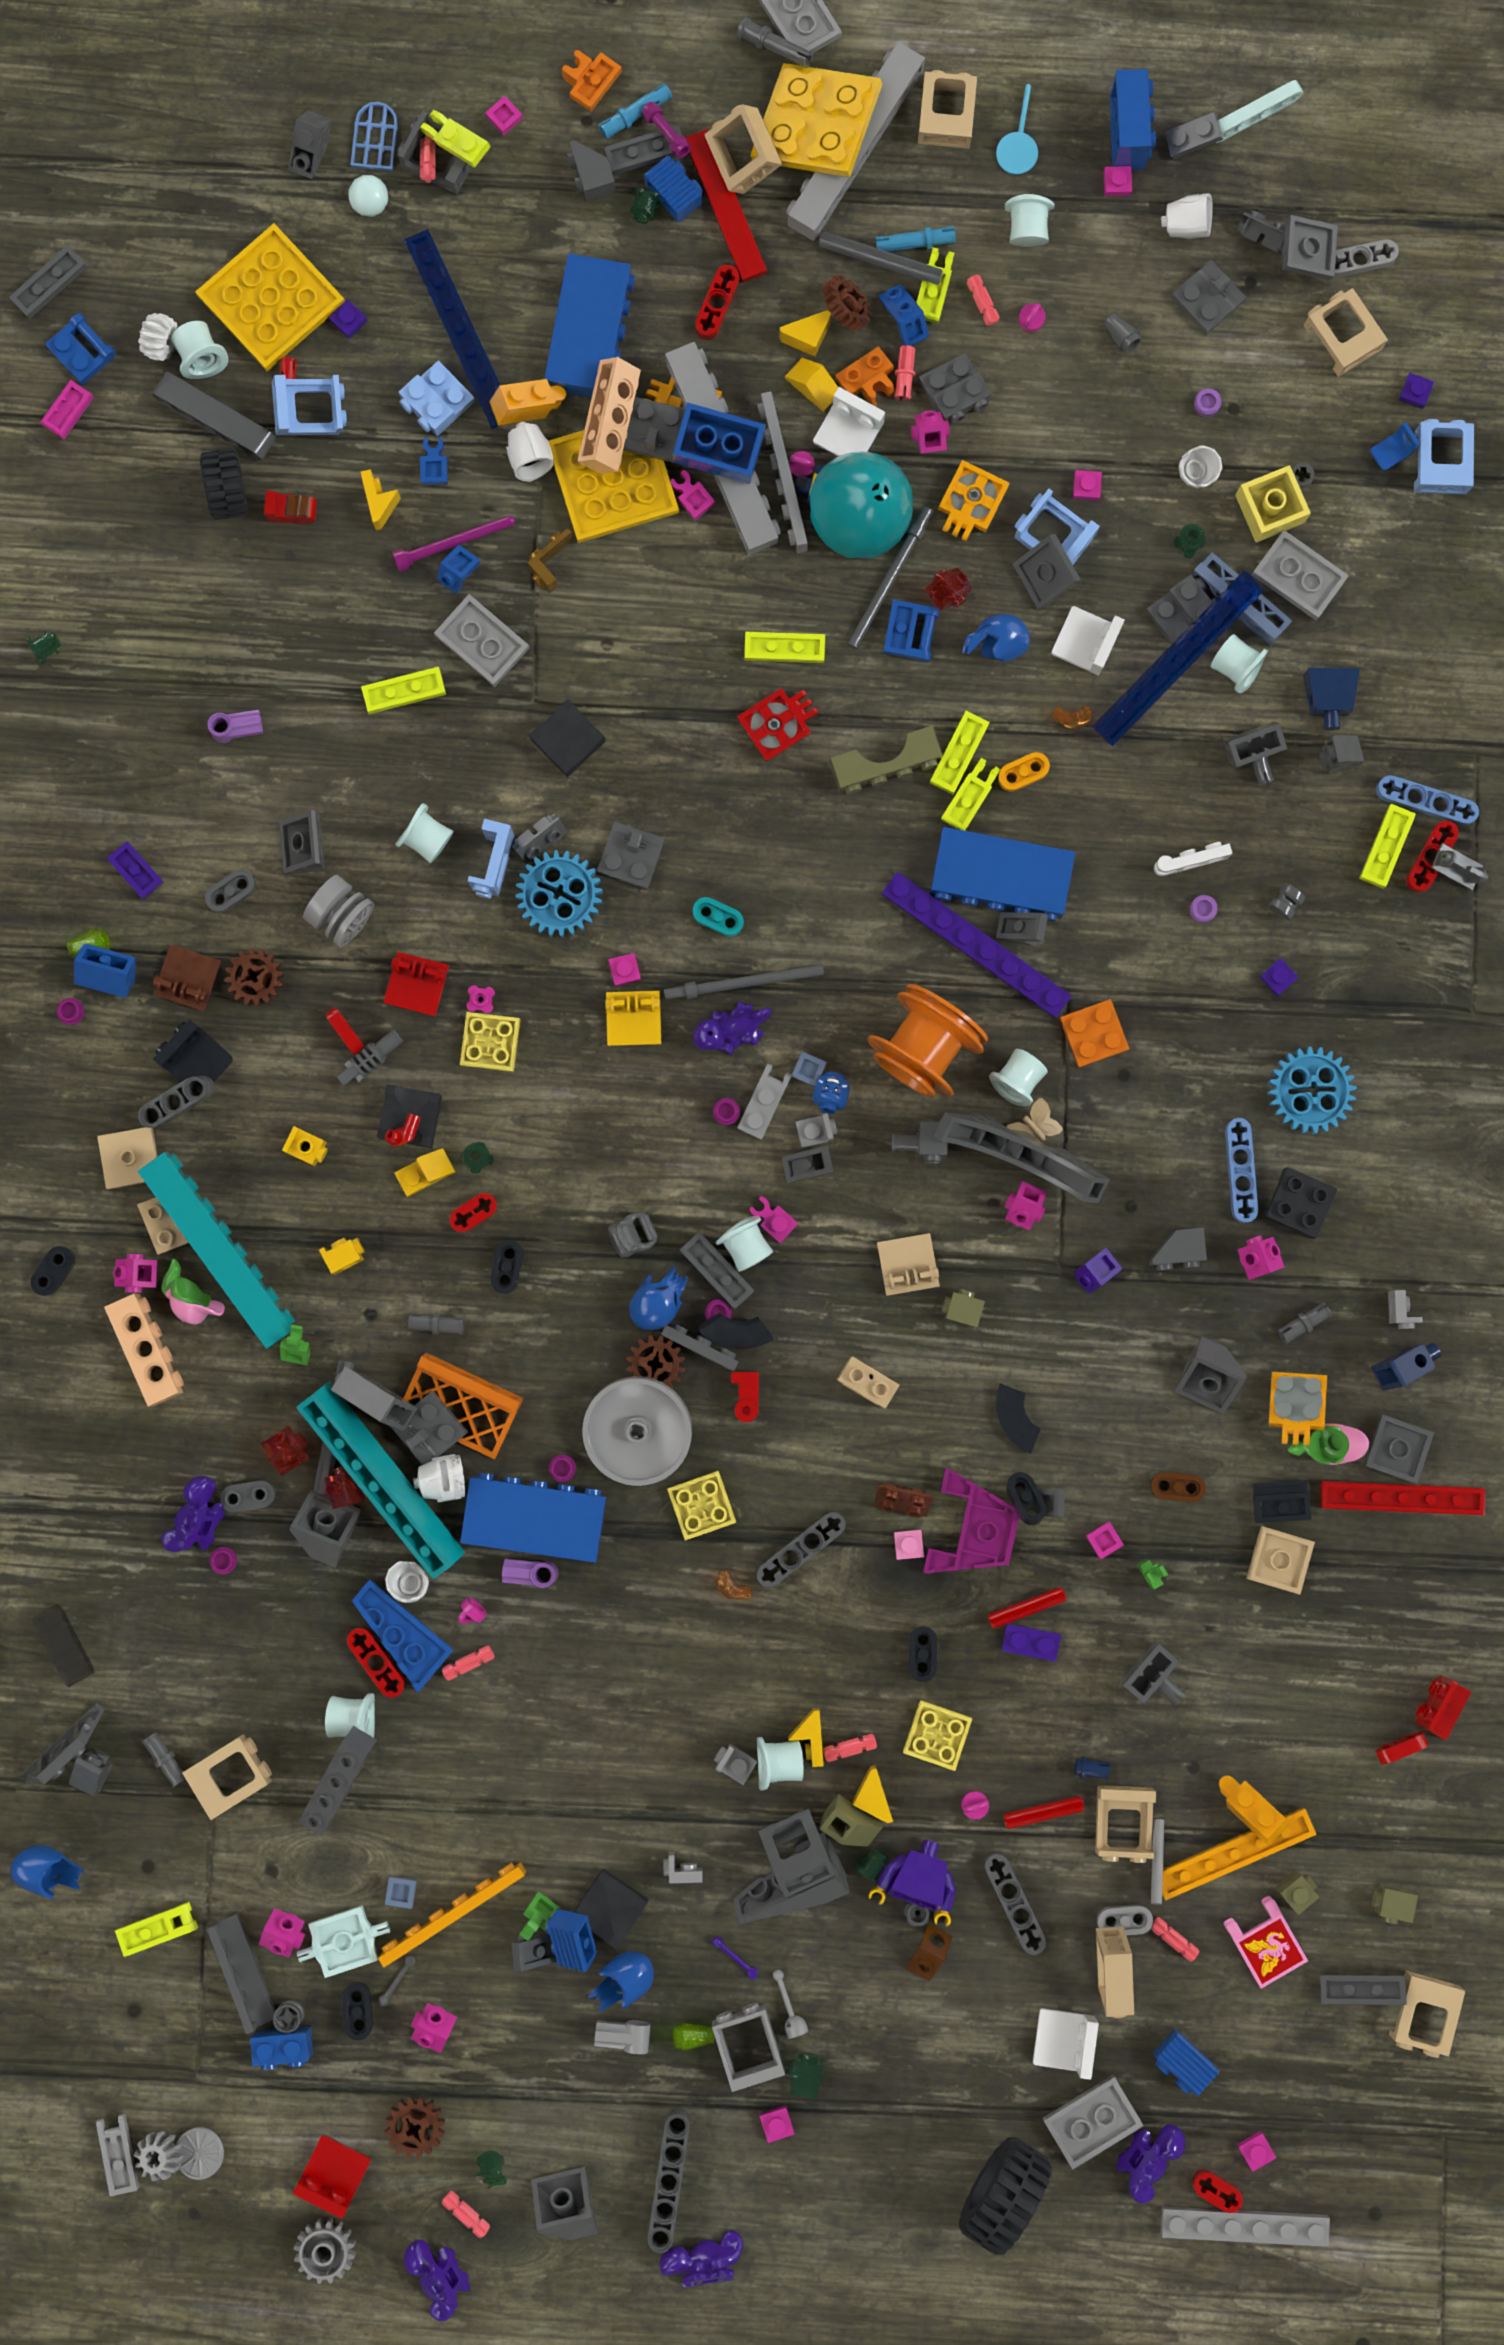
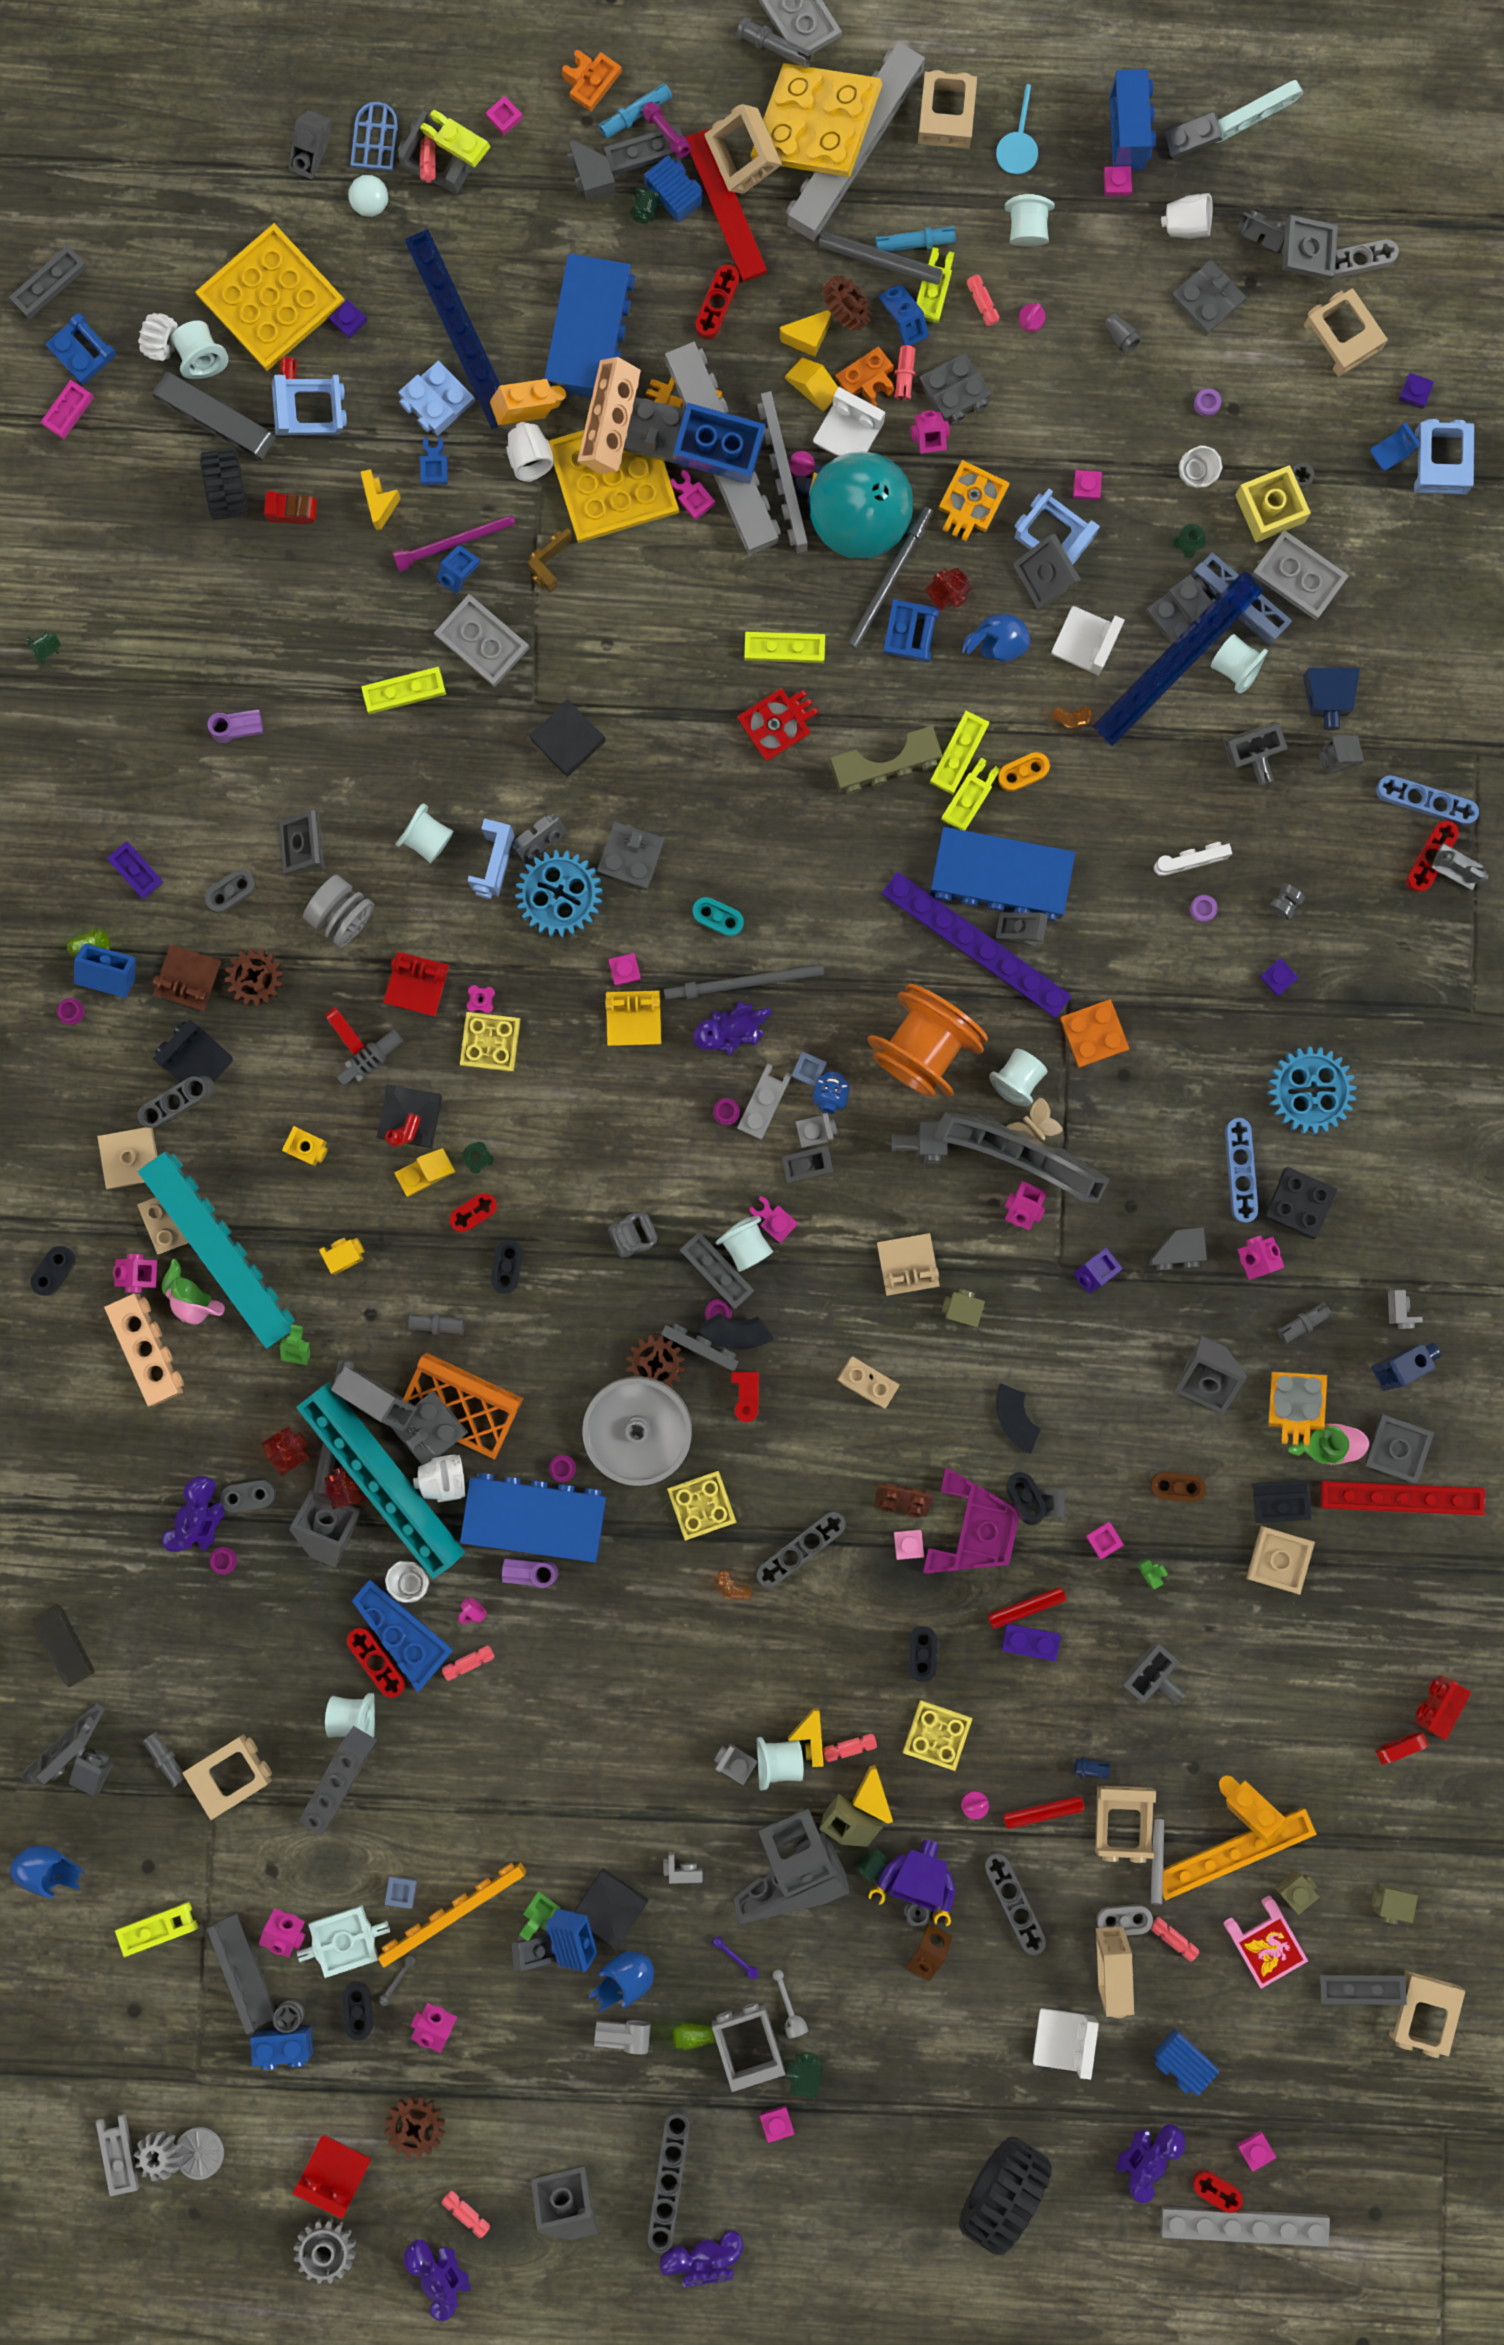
clear green brick [475,2150,507,2189] -> none
blue helmet [629,1266,688,1330] -> none
light grey plate [1043,2075,1143,2170] -> none
neon yellow plate [1359,804,1416,889] -> none

